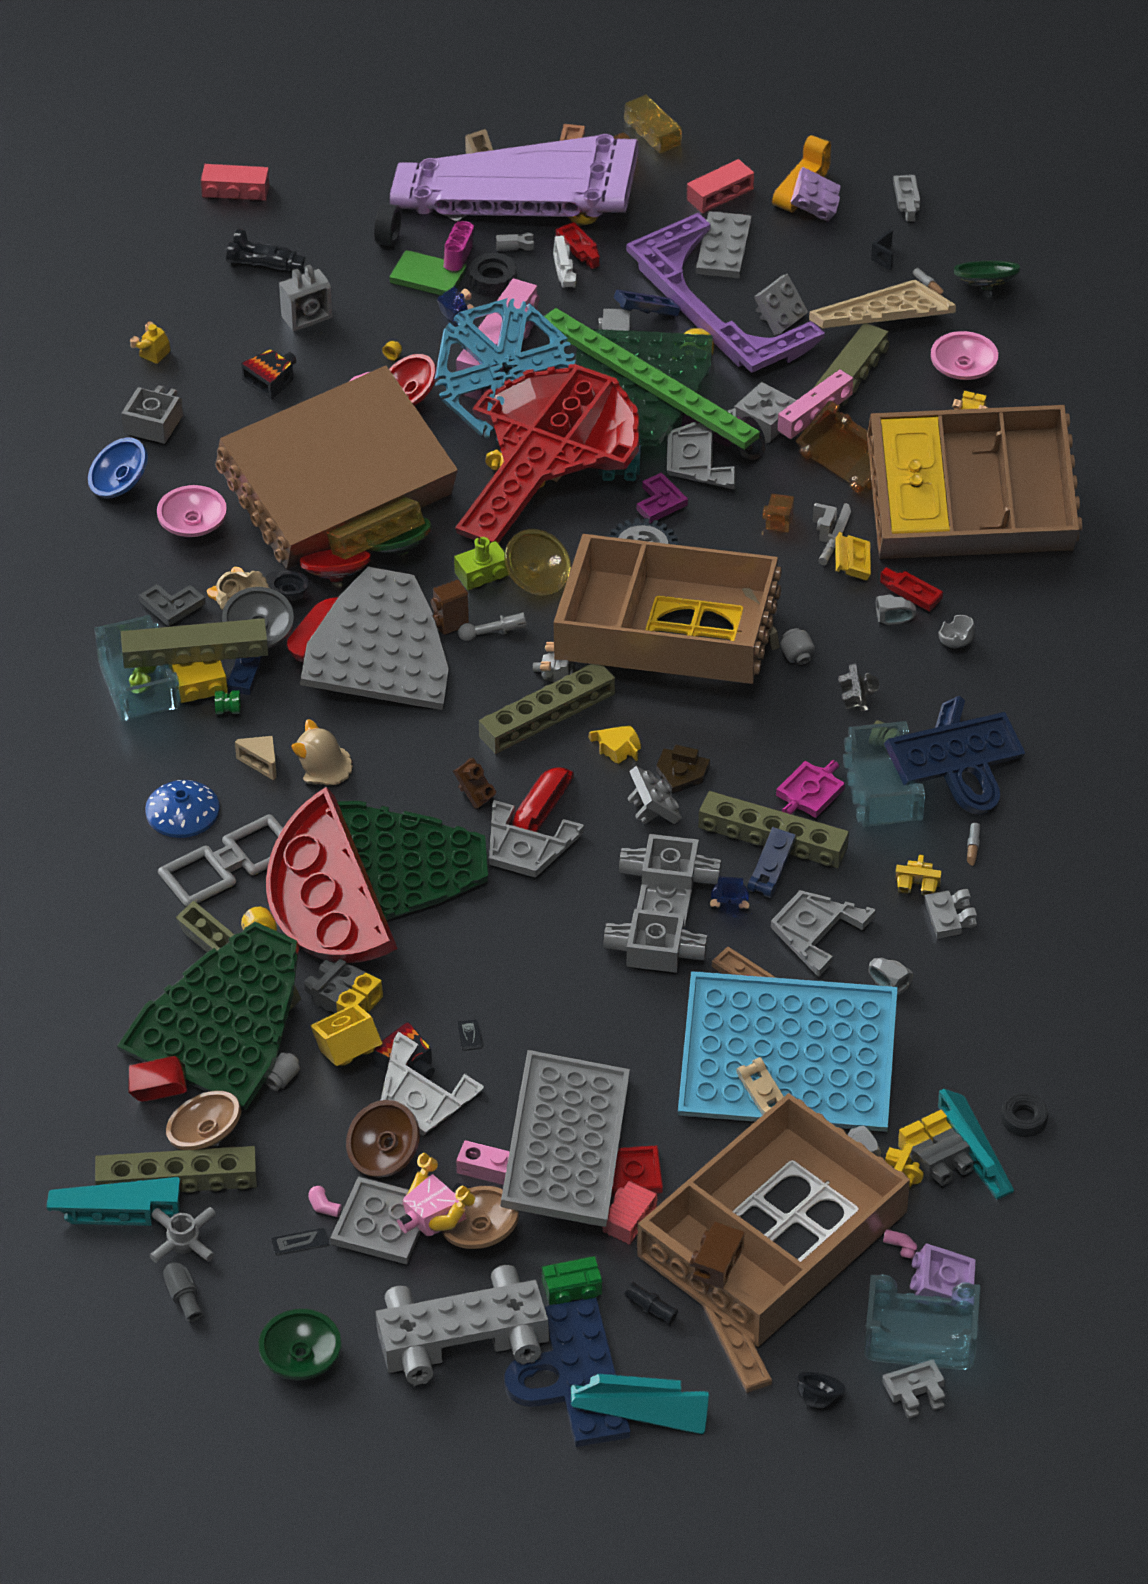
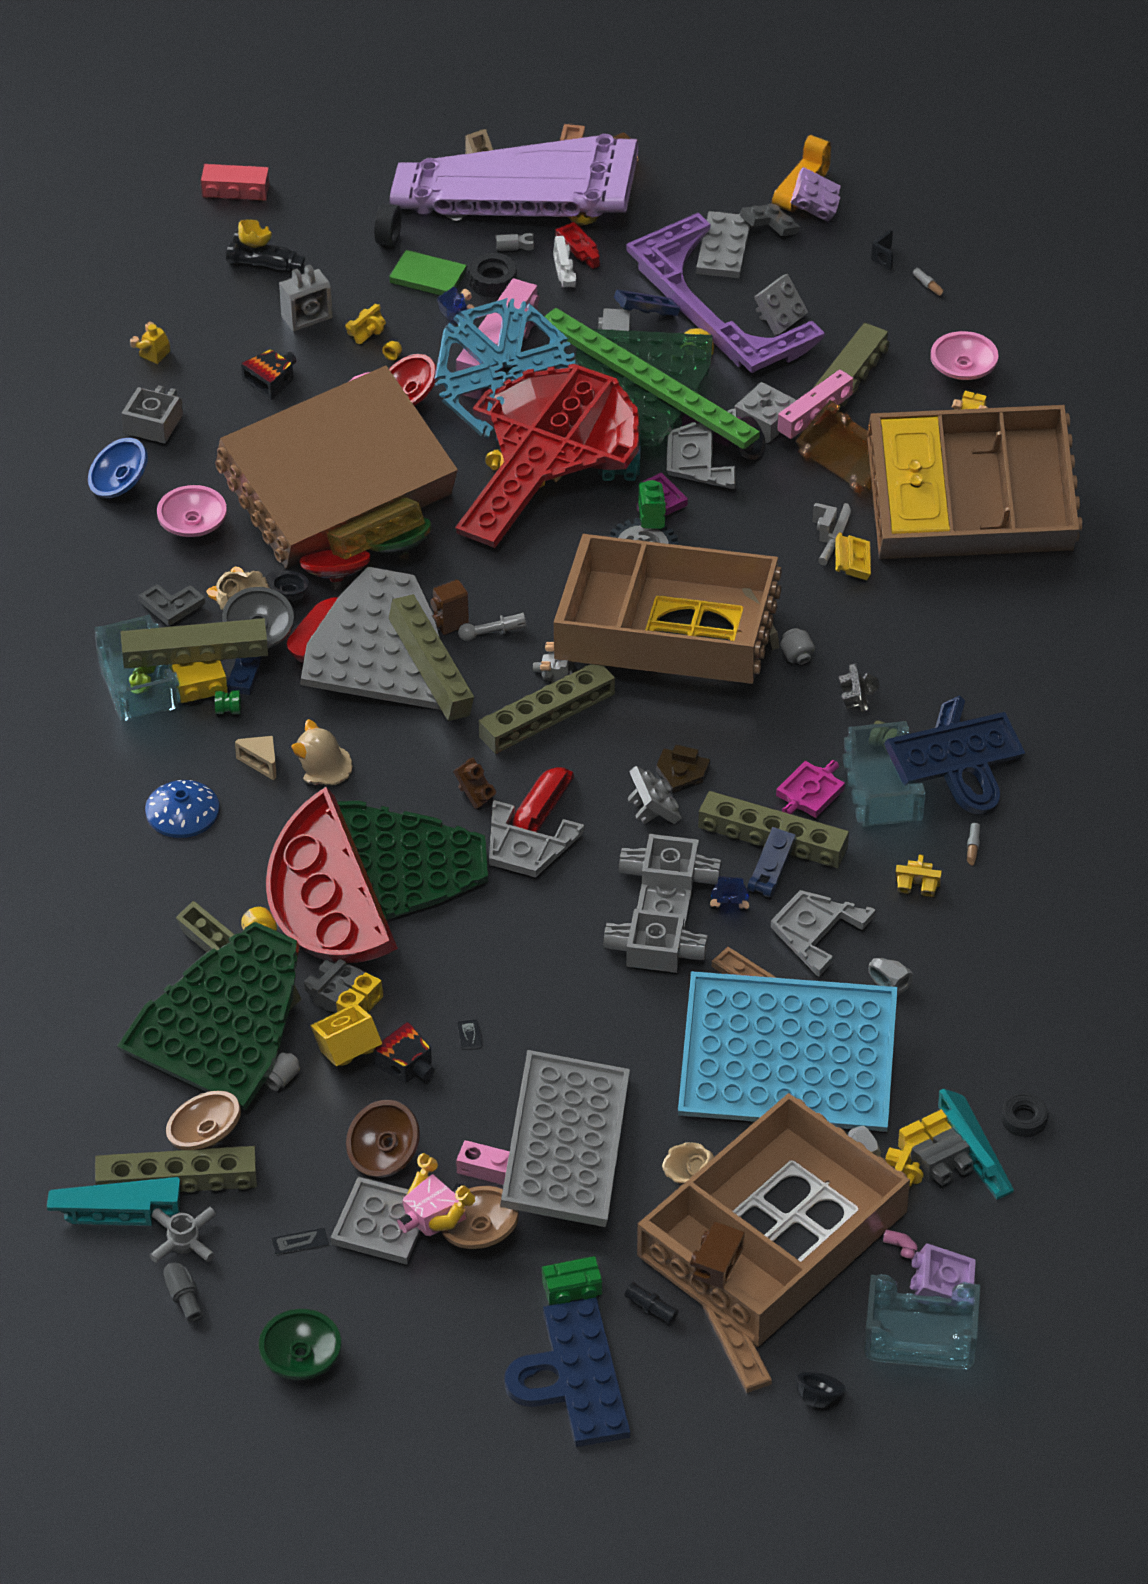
red piece [128,1056,187,1101] -> none
light grey bar [158,814,283,907] -> none
bright pink arm [308,1186,342,1217] -> none
light grey piece [376,1265,549,1386] -> none
white wing [381,1032,484,1136] -> none
dark pink beam [443,221,474,271] -> none
lime brick [454,537,509,590] -> none
clear yellow dish [504,529,571,595] -> none
teal wedge [570,1374,709,1434] -> none
yellow piece [588,726,641,764] -> none
coral brick [602,1181,657,1244] -> none
red tile [611,1145,663,1197] -> none
clear yellow brick [624,95,681,153] -> none
coral brick [687,159,754,213] -> none
tan plate [736,1057,784,1115] -> none
clear orange brick [762,494,794,532] -> none
tan wing [809,280,956,328] -> none
light grey rock [876,594,916,625] -> none
red hinge [880,567,943,612] -> none
light grey plate [882,1359,945,1418] -> none
light grey hinge [893,175,920,222] -> none
light grey plate [925,889,977,939] -> none
light grey hair [938,615,975,649] -> none
dark green dish [954,261,1020,290] -> none
none -> yellow hair [238,219,272,248]
none -> yellow hips [345,304,386,344]
none -> olive brick [388,594,474,721]
none -> green brick [638,480,666,529]
none -> tan hair [662,1142,714,1184]
none -> dark grey plate [740,204,800,236]

